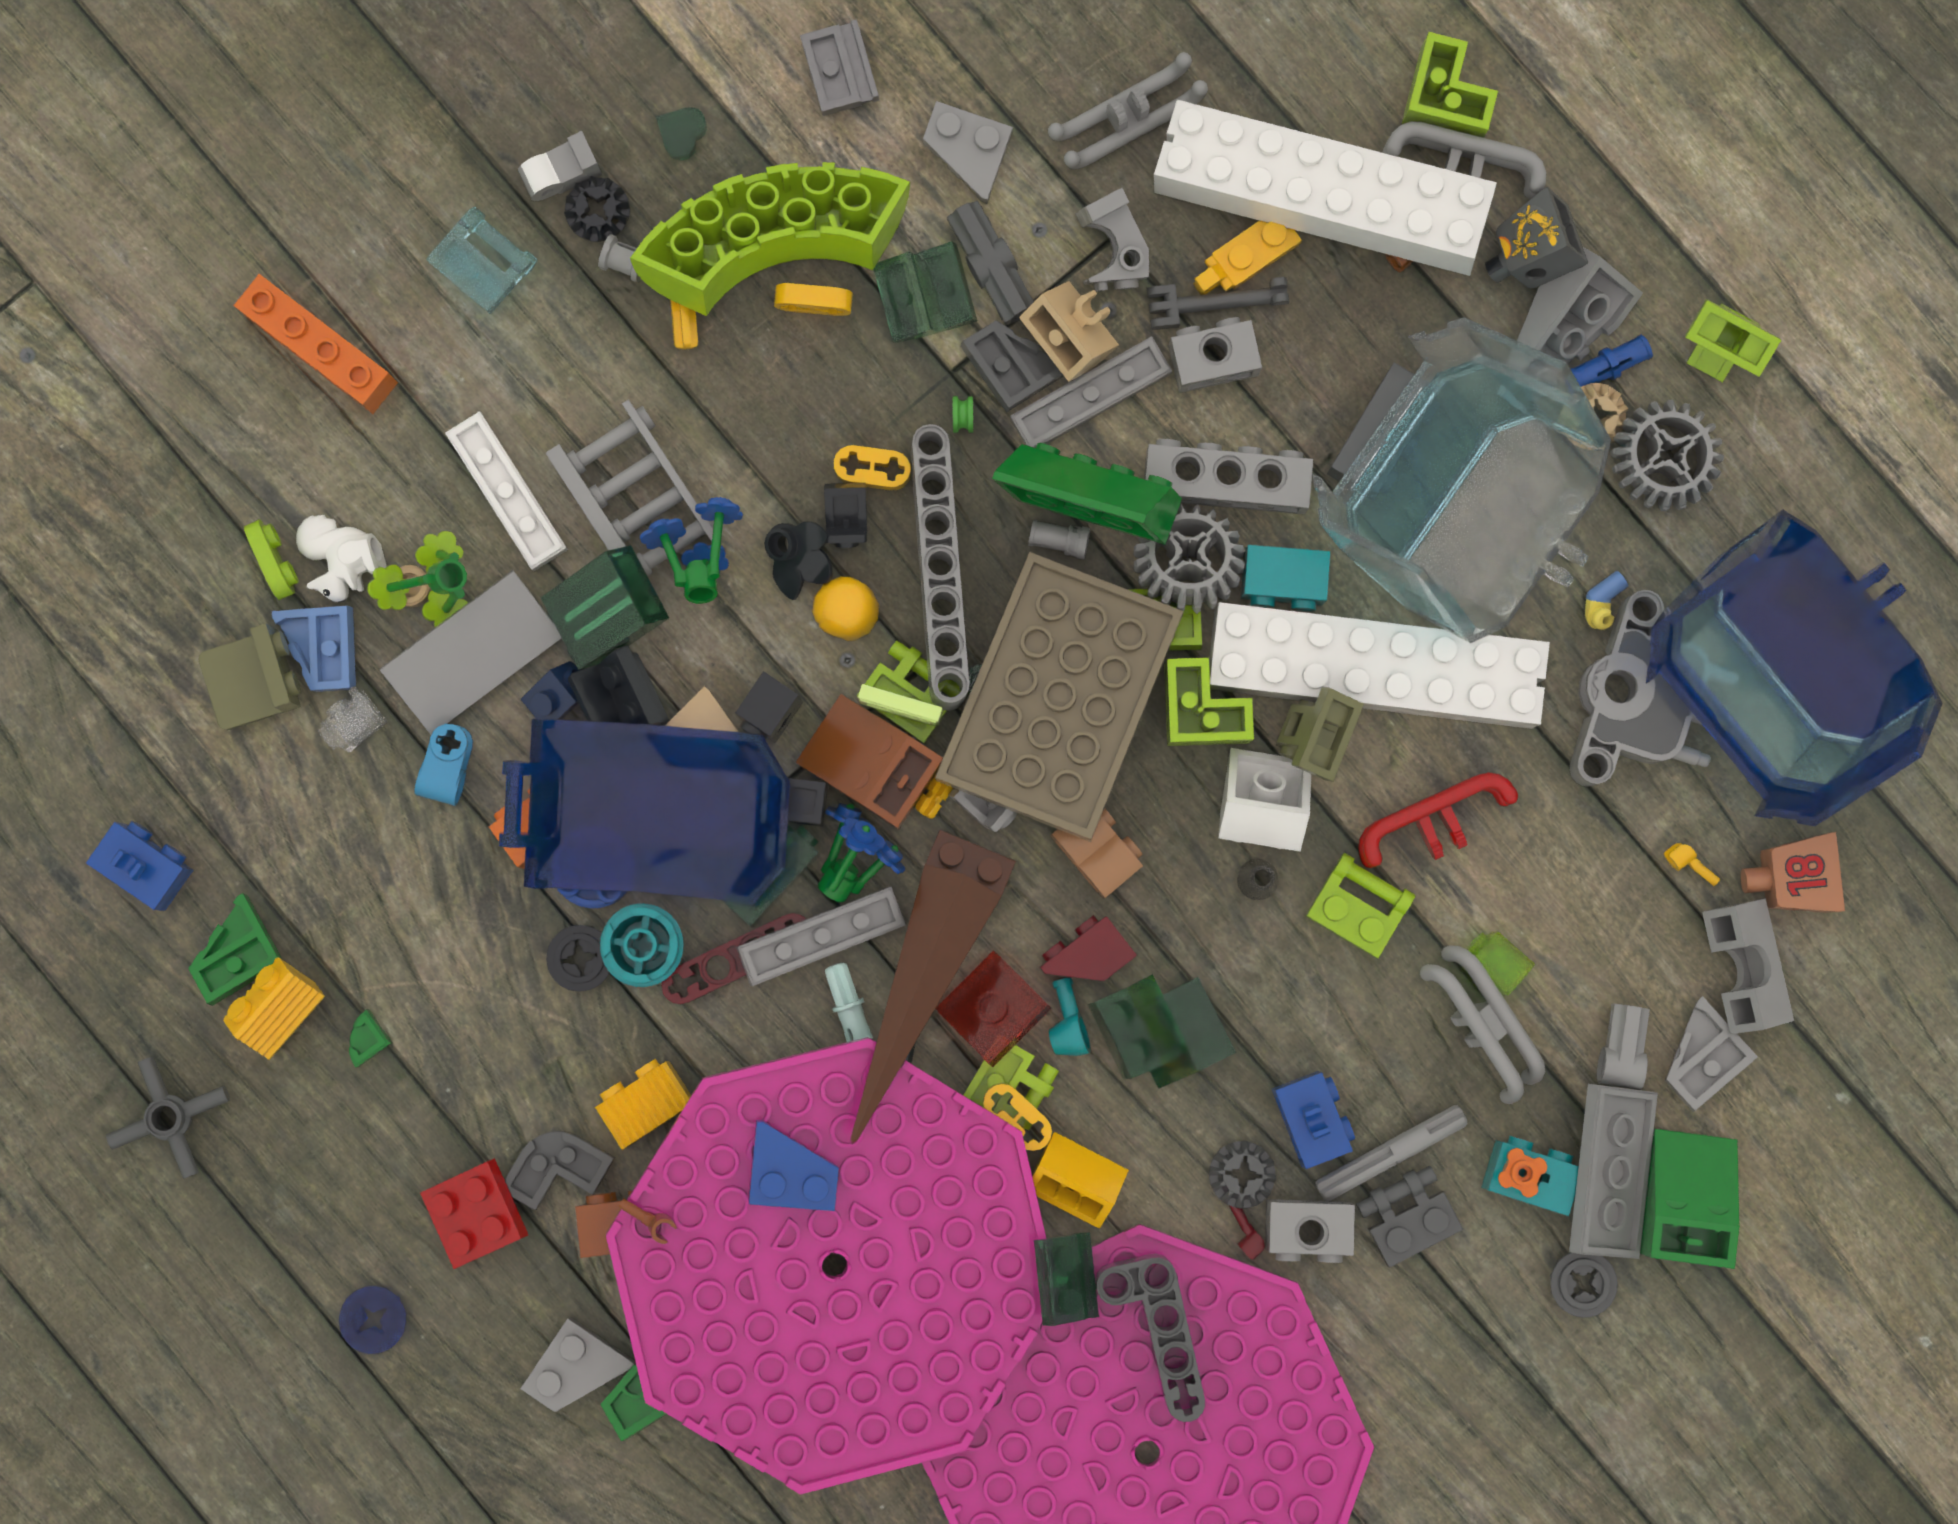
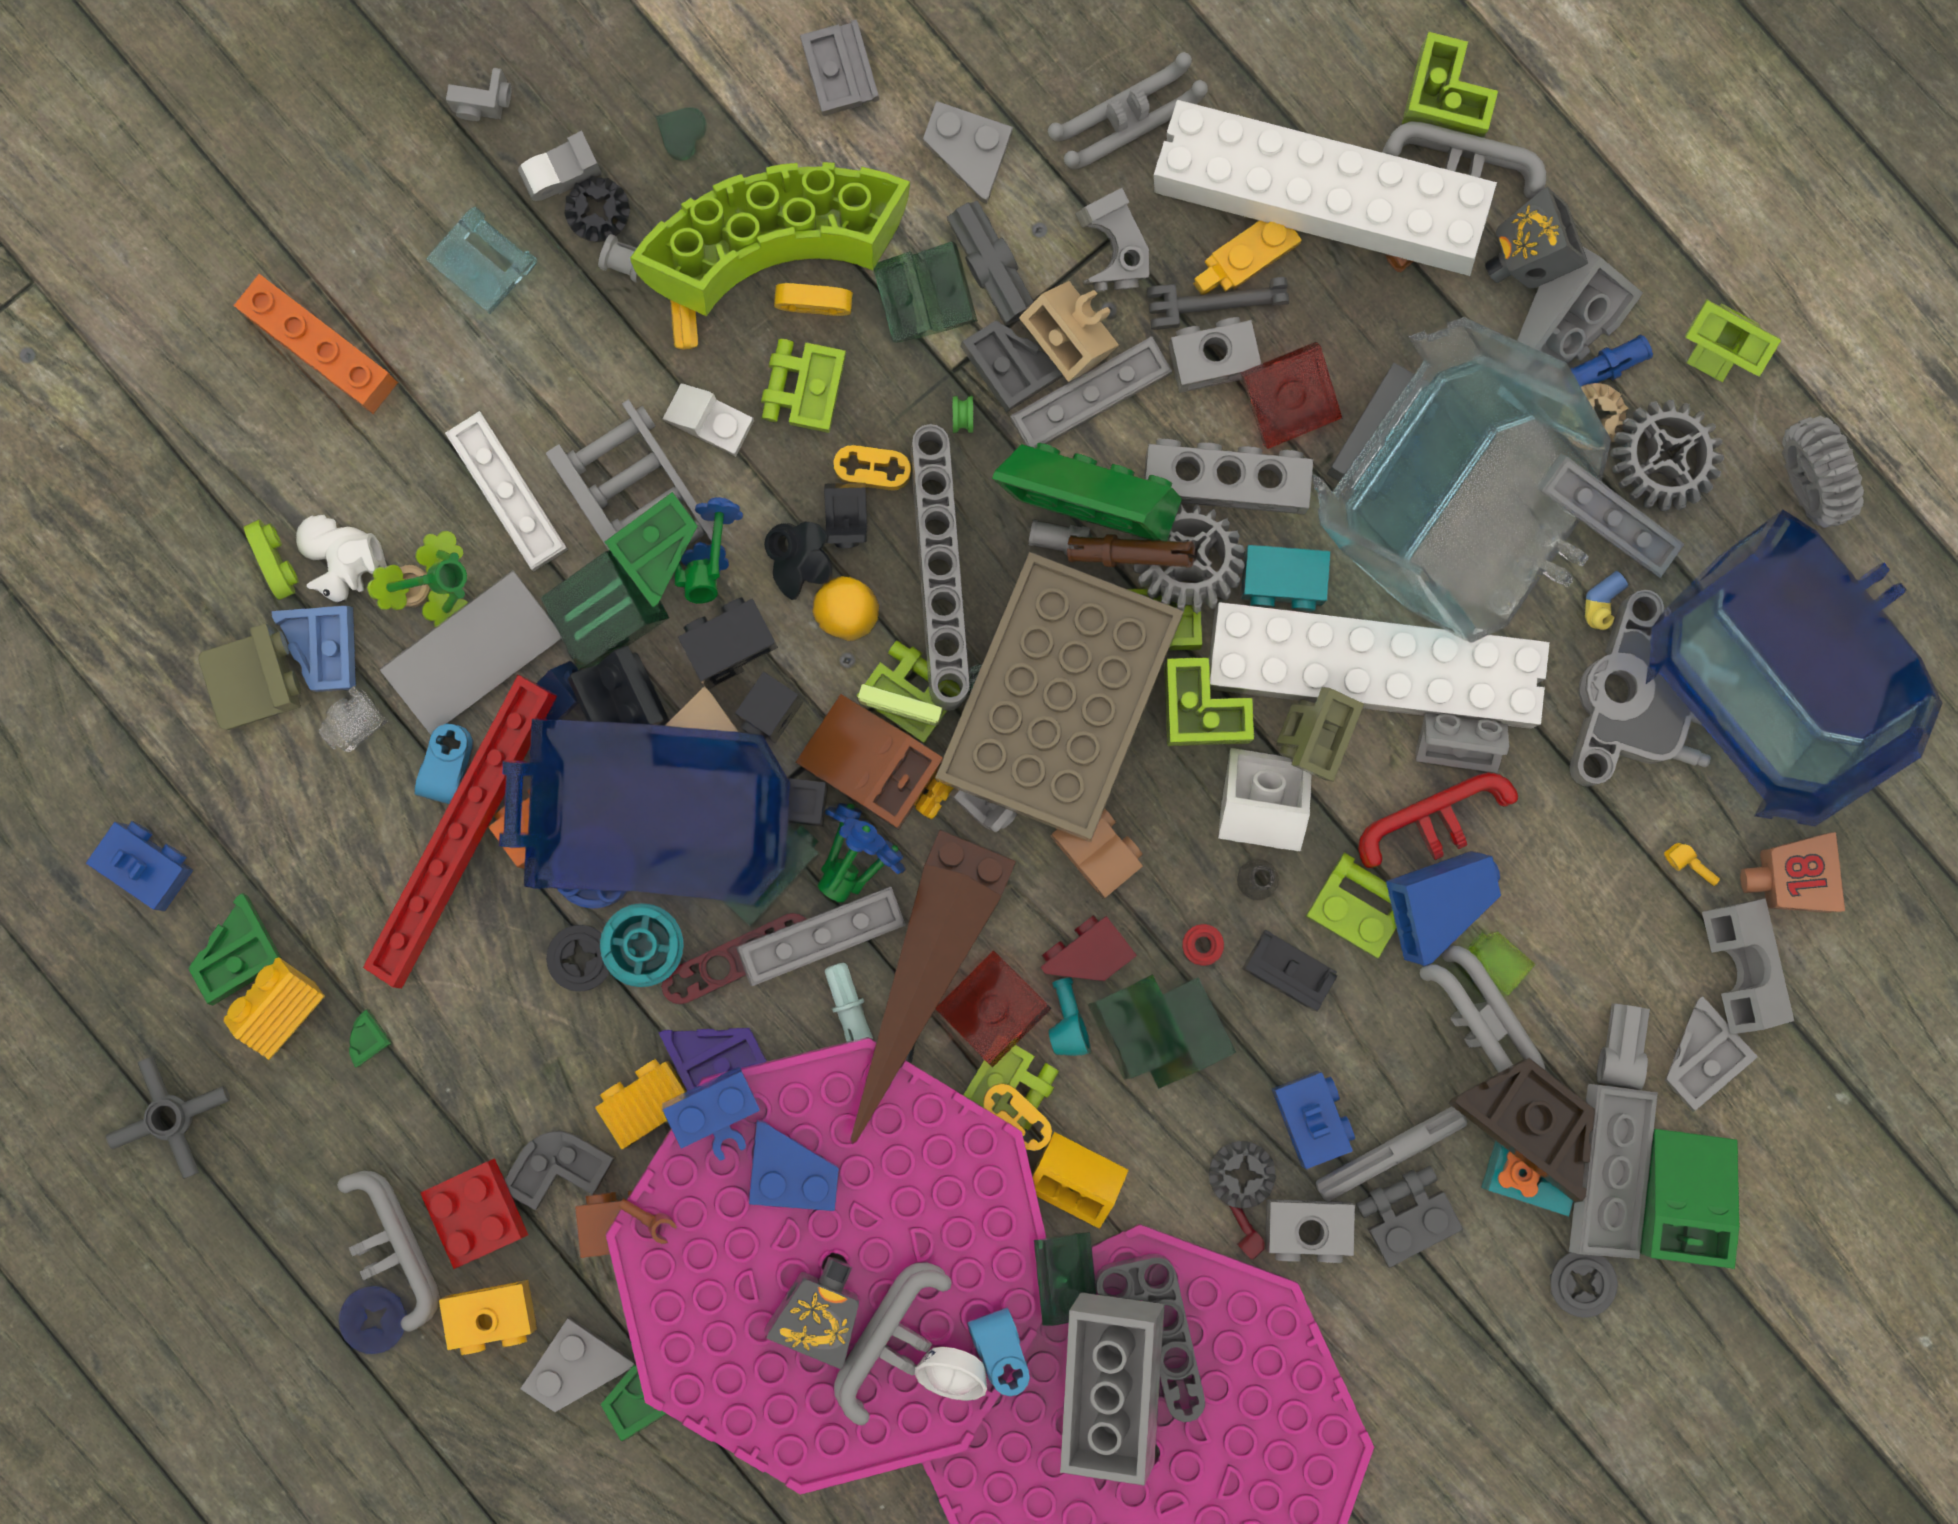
none -> light grey piece [337,1170,440,1332]
none -> red plate [363,675,557,989]
none -> yellow brick [439,1280,537,1355]
none -> light grey bracket [446,68,512,121]
none -> green wing [604,492,698,607]
none -> dark purple wing [659,1028,768,1091]
none -> blue brick [662,1066,760,1161]
none -> white slope [663,383,754,457]
none -> black brick [678,597,778,690]
none -> lime plate [761,339,846,433]
none -> dark grey torso [764,1257,859,1370]
none -> light grey piece [834,1262,952,1426]
none -> white hat [914,1347,987,1401]
none -> dark azure piece [967,1307,1030,1396]
none -> light grey brick [1060,1293,1164,1485]
none -> reddish brown pin [1067,534,1195,568]
none -> red plate [1182,924,1224,966]
none -> clear red tile [1240,342,1342,449]
none -> black hinge [1242,929,1337,1011]
none -> blue slope [1386,851,1501,966]
none -> light grey bracket [1415,712,1510,773]
none -> dark brown wing [1449,1058,1595,1203]
none -> light grey tile [1537,454,1684,578]
none -> light grey gear [1782,416,1864,528]

